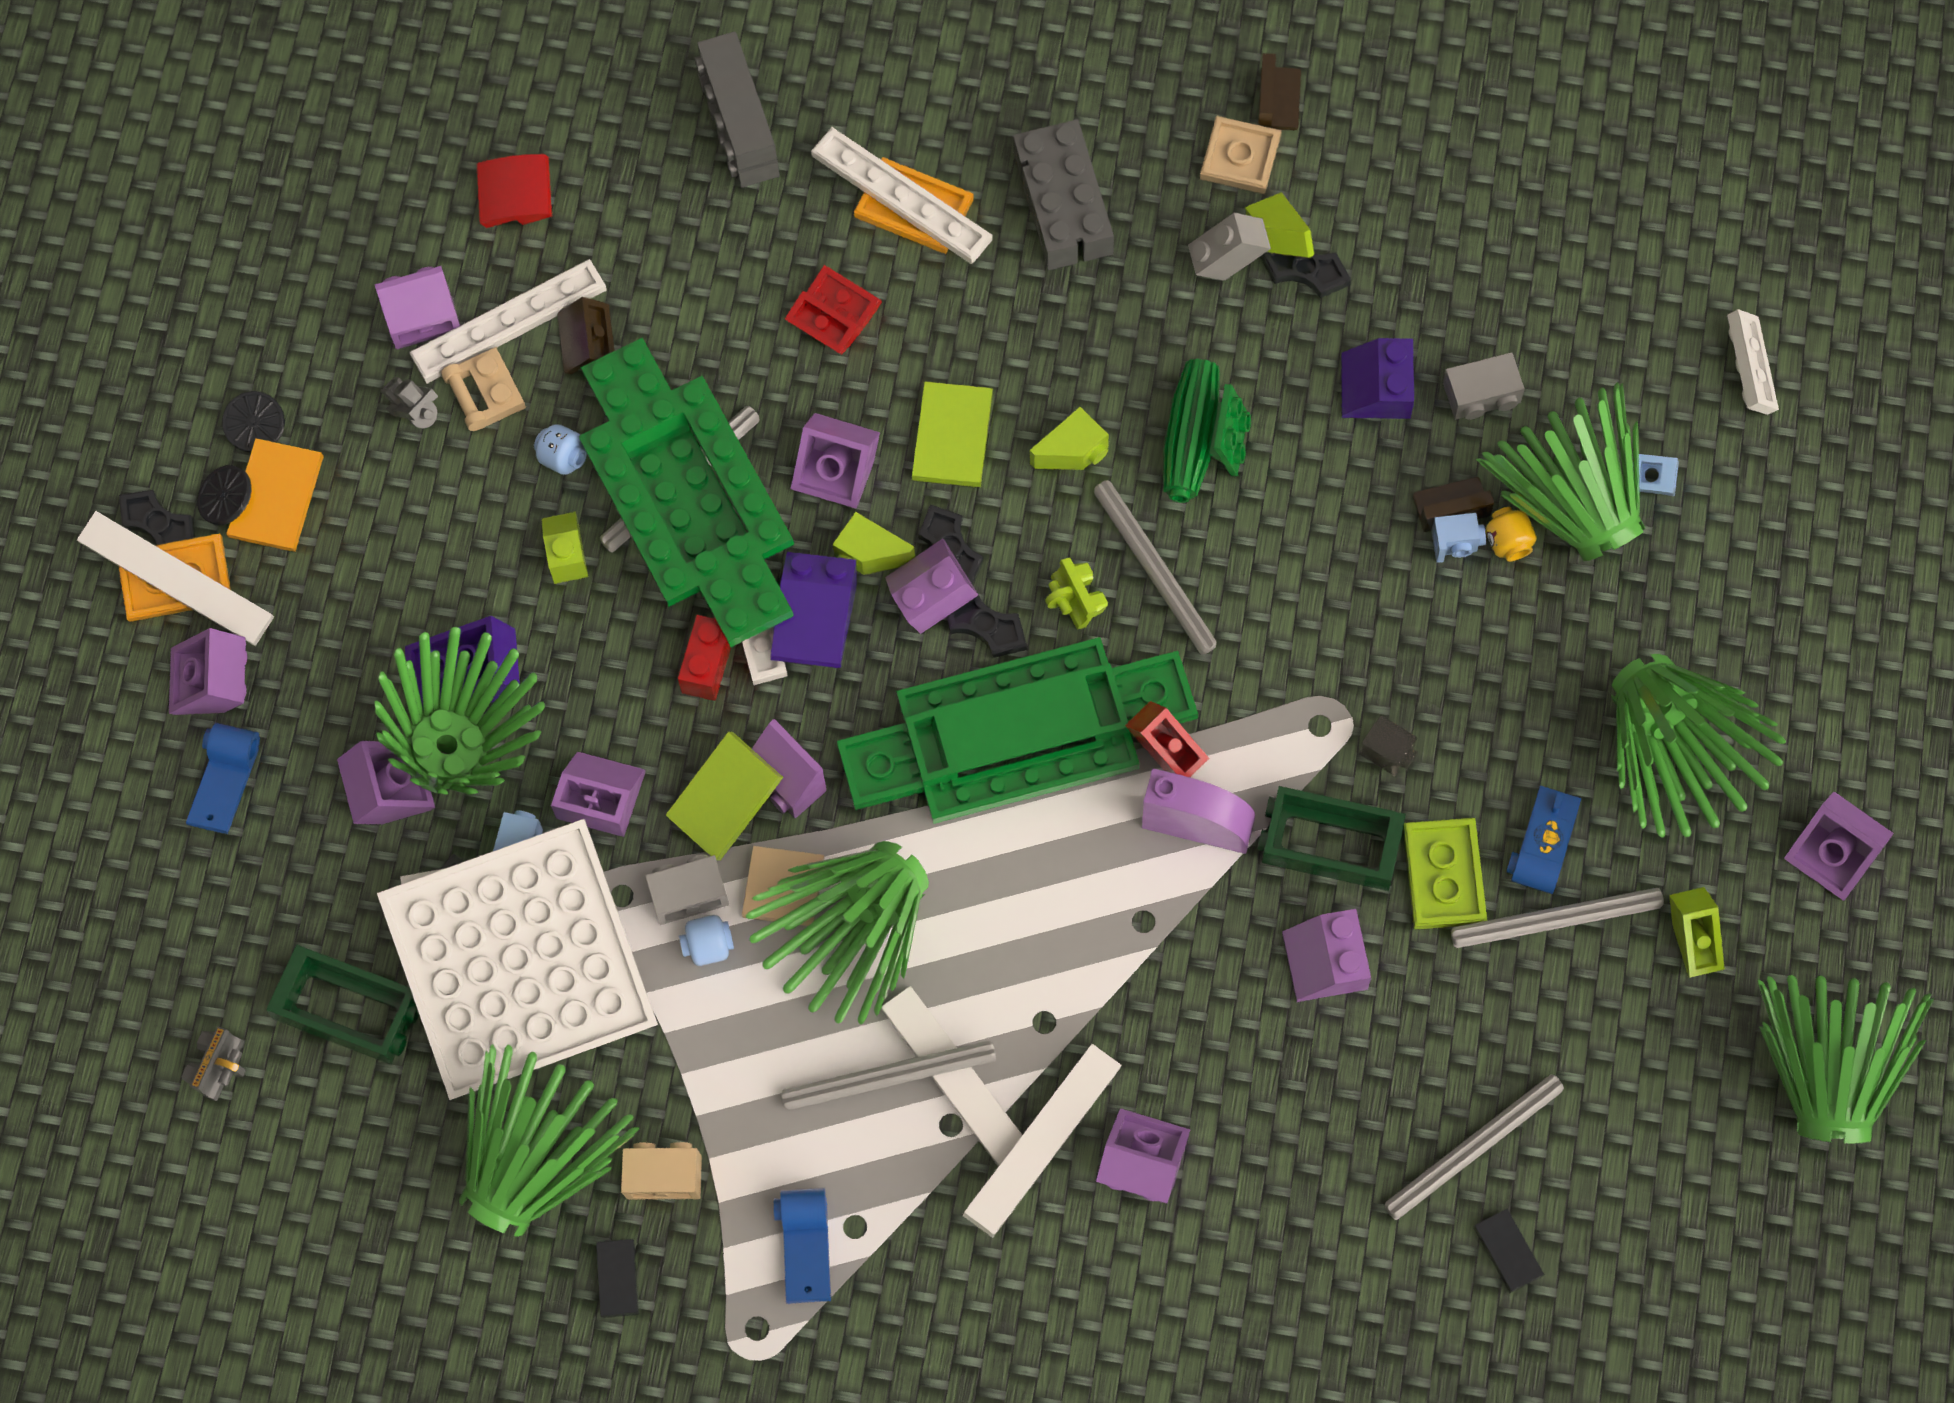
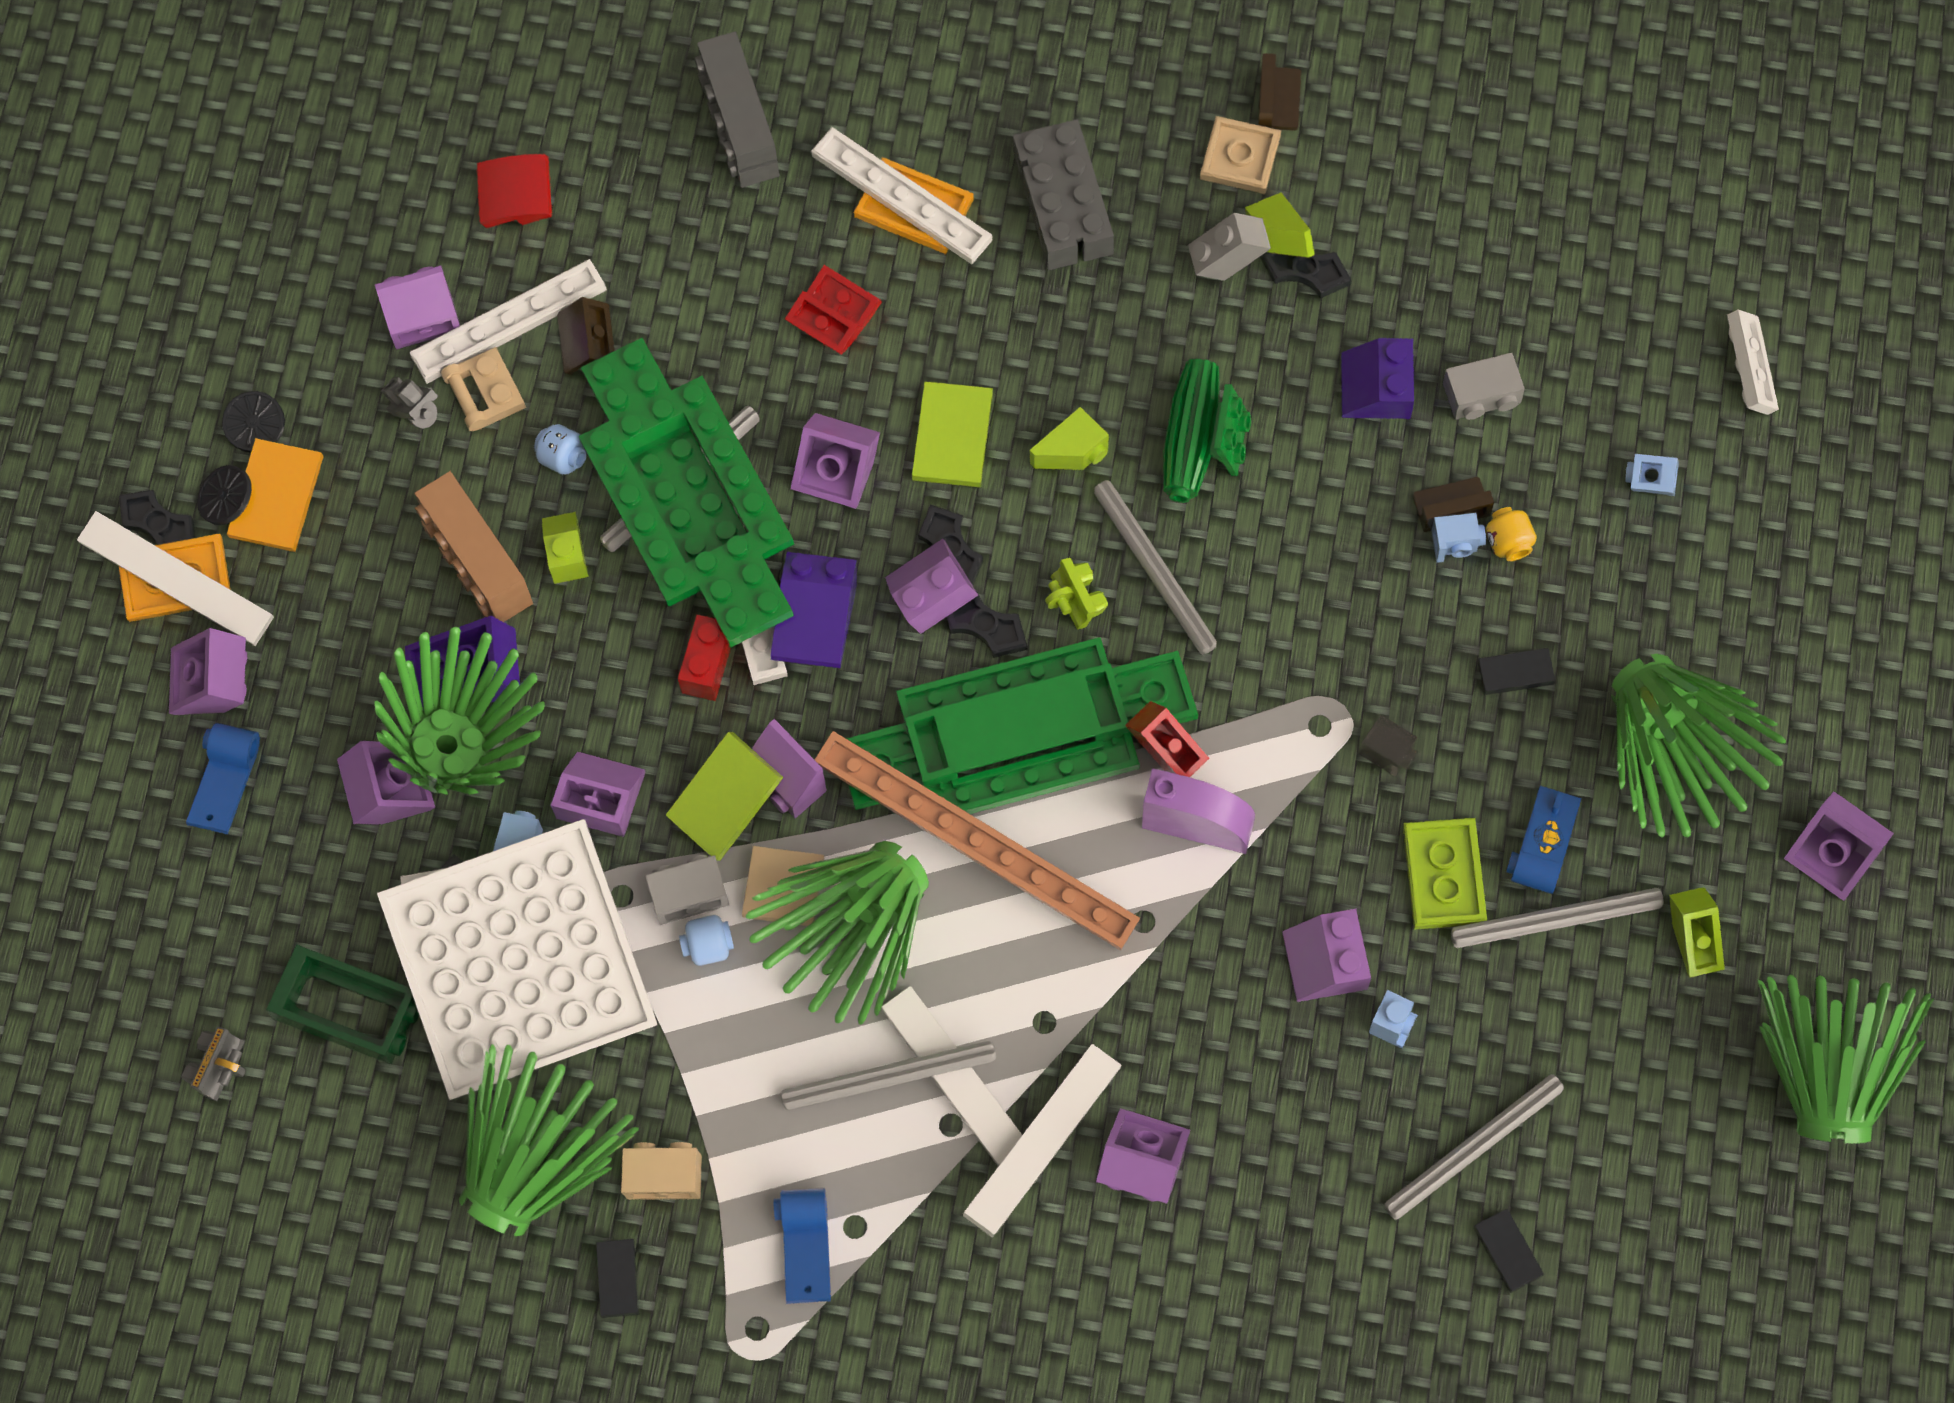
lime slope [833,512,915,575] -> none
dark green piece [1257,786,1406,891] -> none
bright green plant [1476,382,1646,562] -> none
none -> medium nougat brick [415,471,533,622]
none -> nougat plate [815,731,1140,950]
none -> light blue brick [1369,990,1418,1048]
none -> black tile [1478,648,1555,695]

